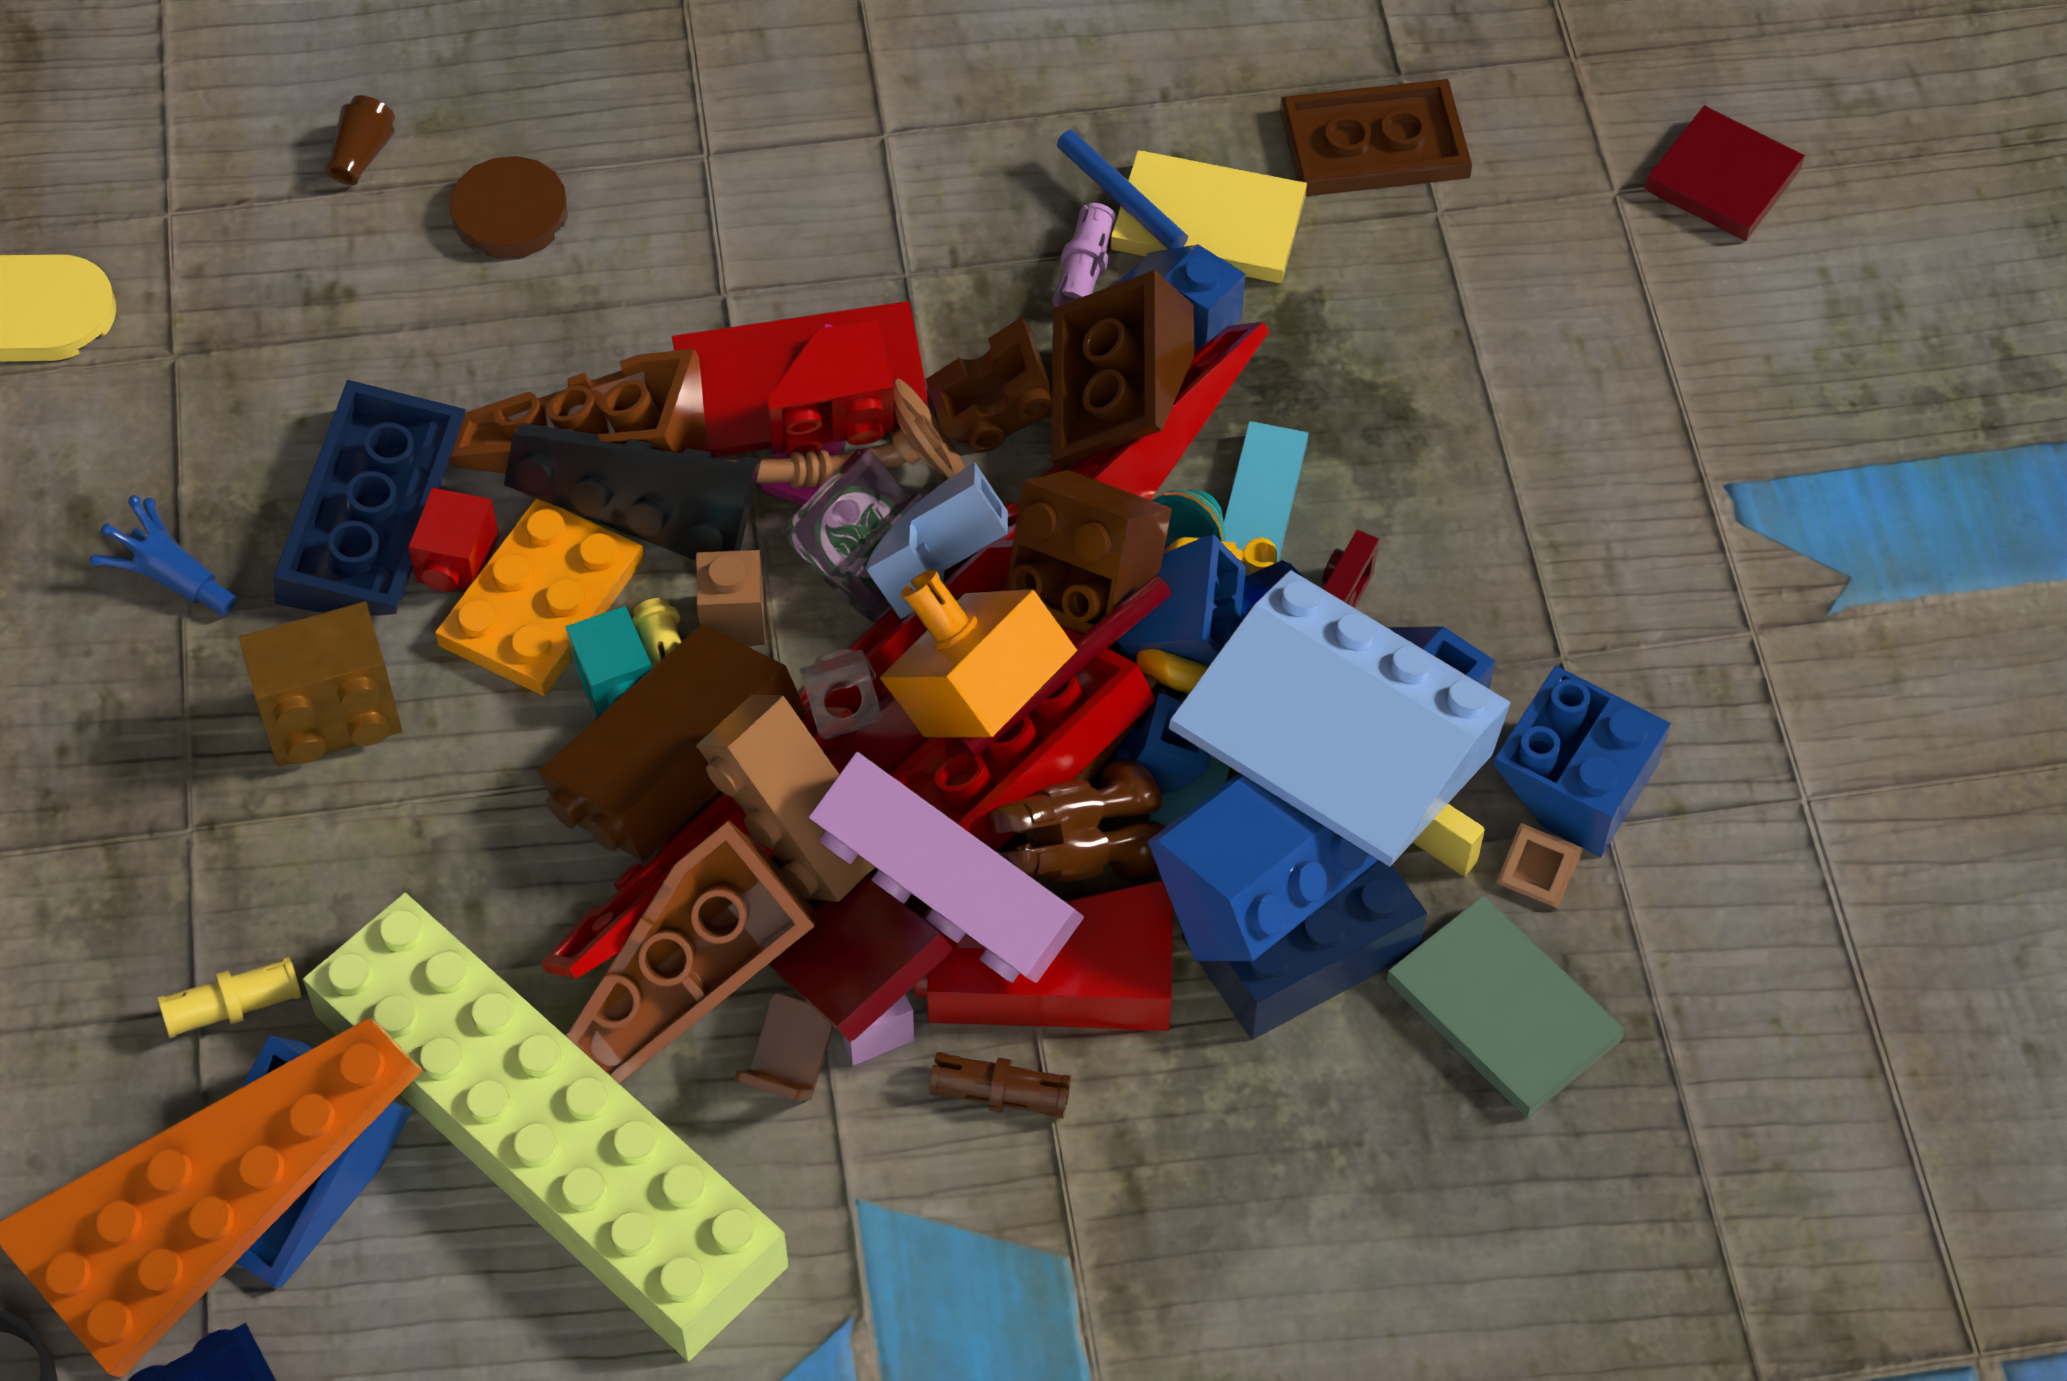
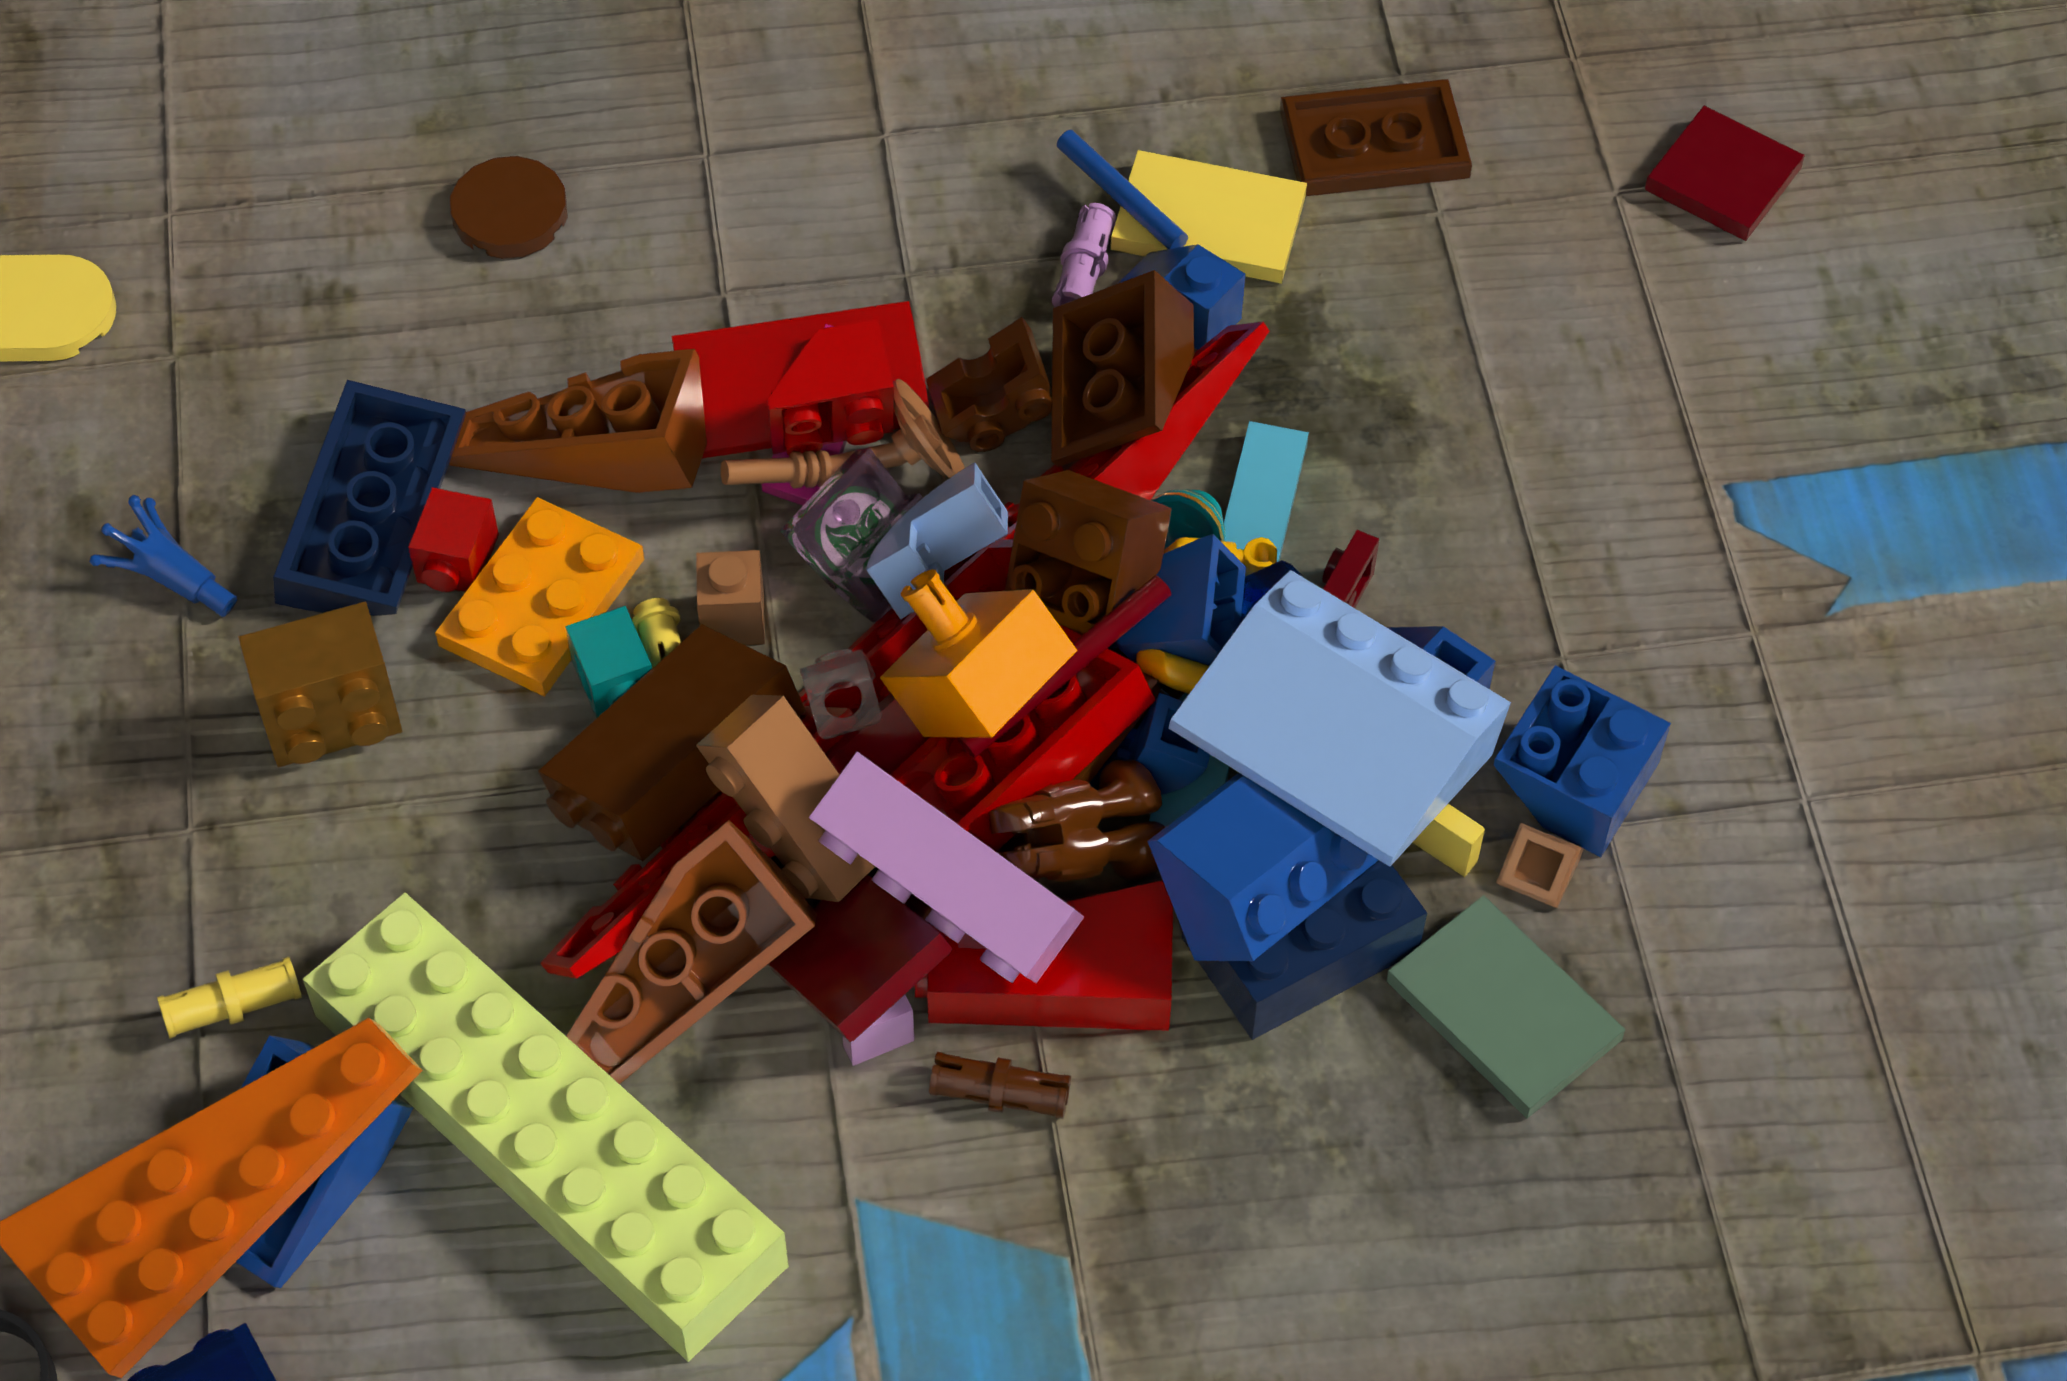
reddish brown cone [325,95,395,185] -> none
black wing [504,423,761,561] -> none
reddish brown bracket [734,993,834,1101] -> none

